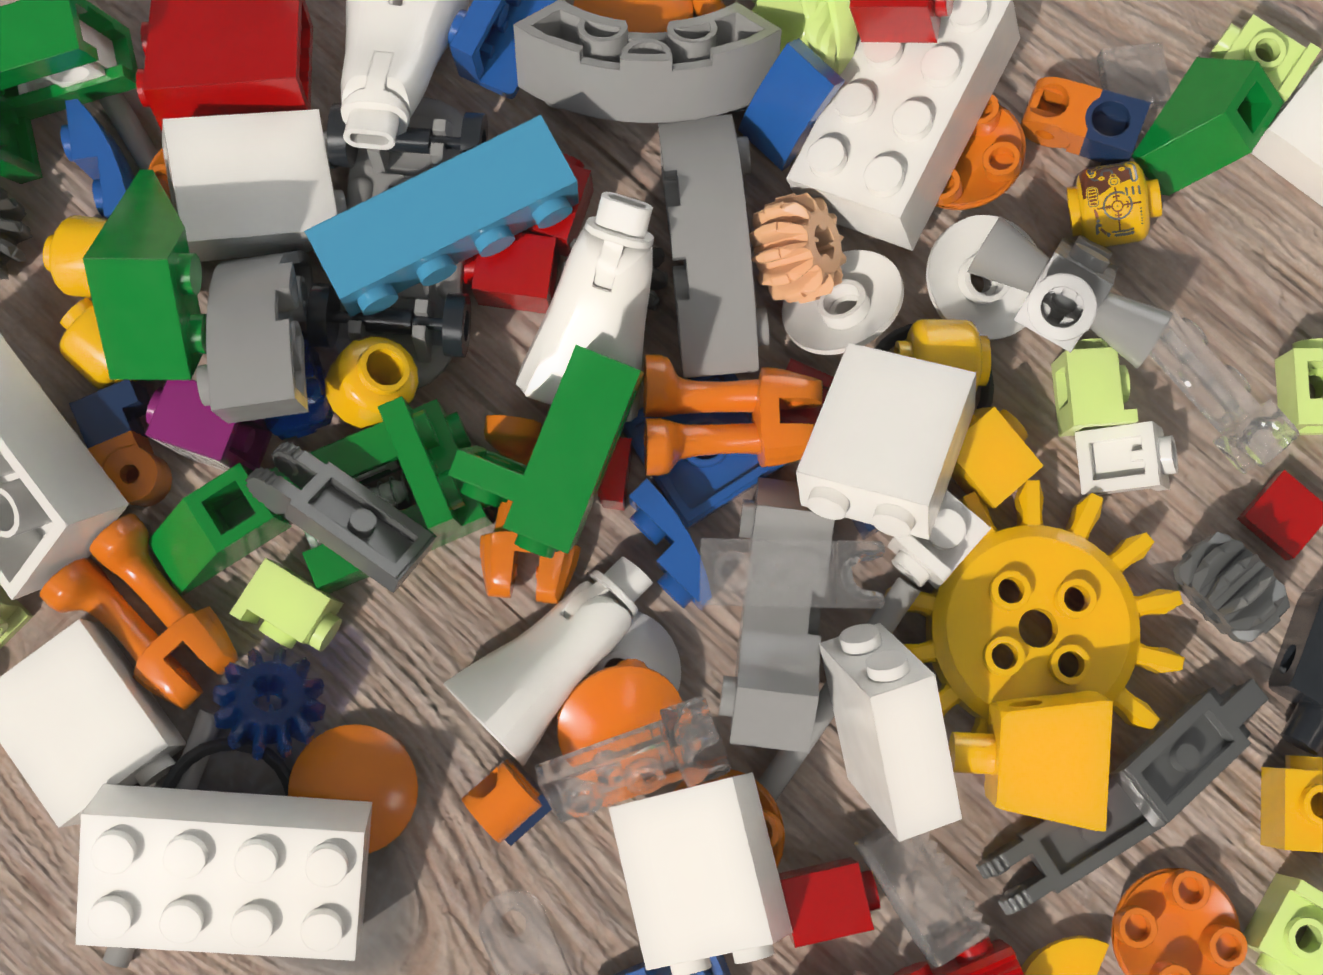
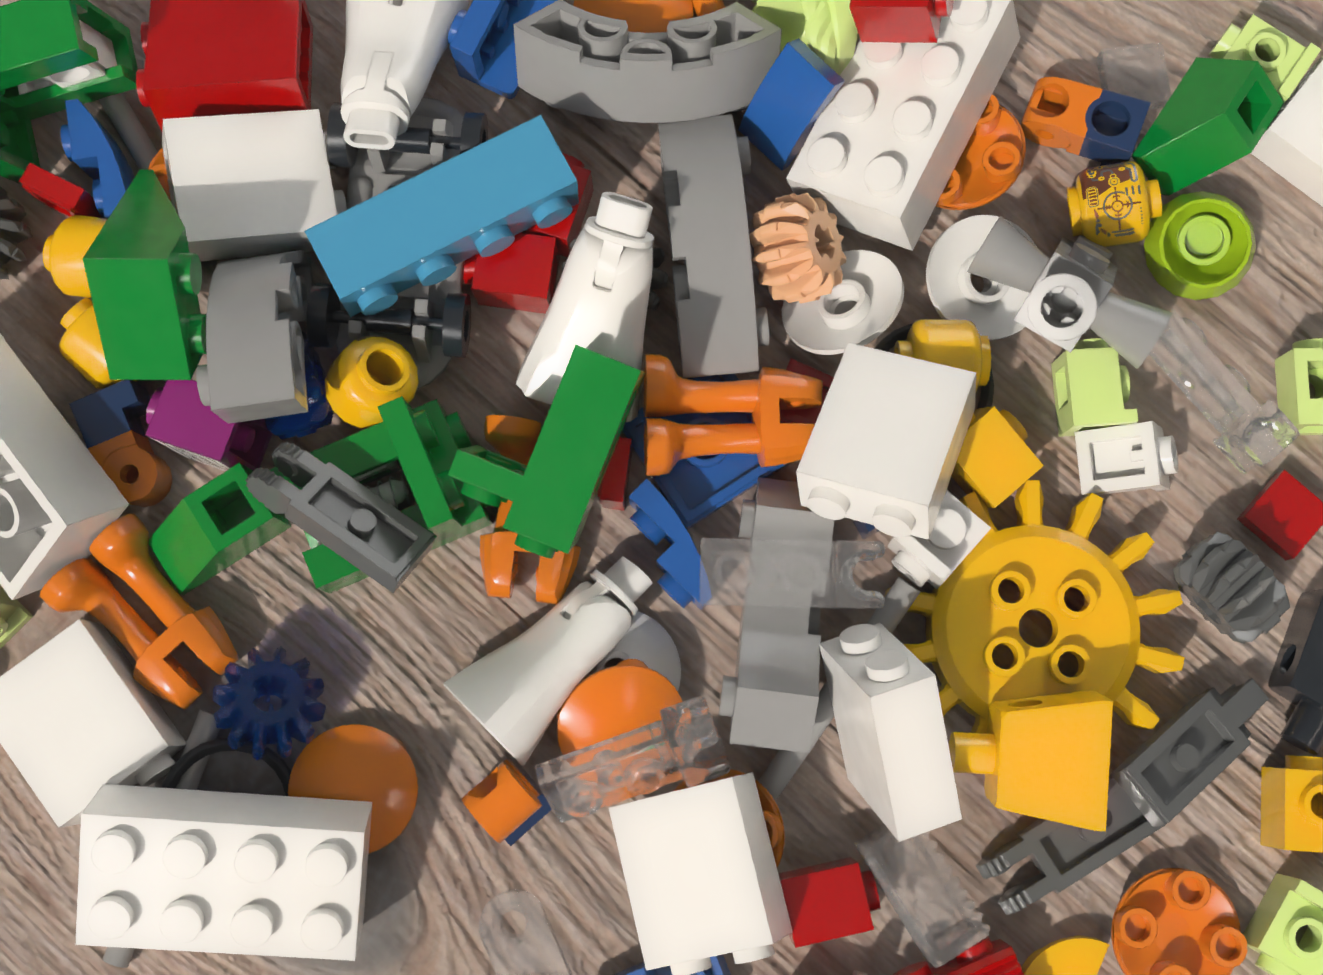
yellowish green brick [229,558,344,652] -> none
none -> red tile [19,163,102,218]
none -> lime hat [1144,191,1256,300]

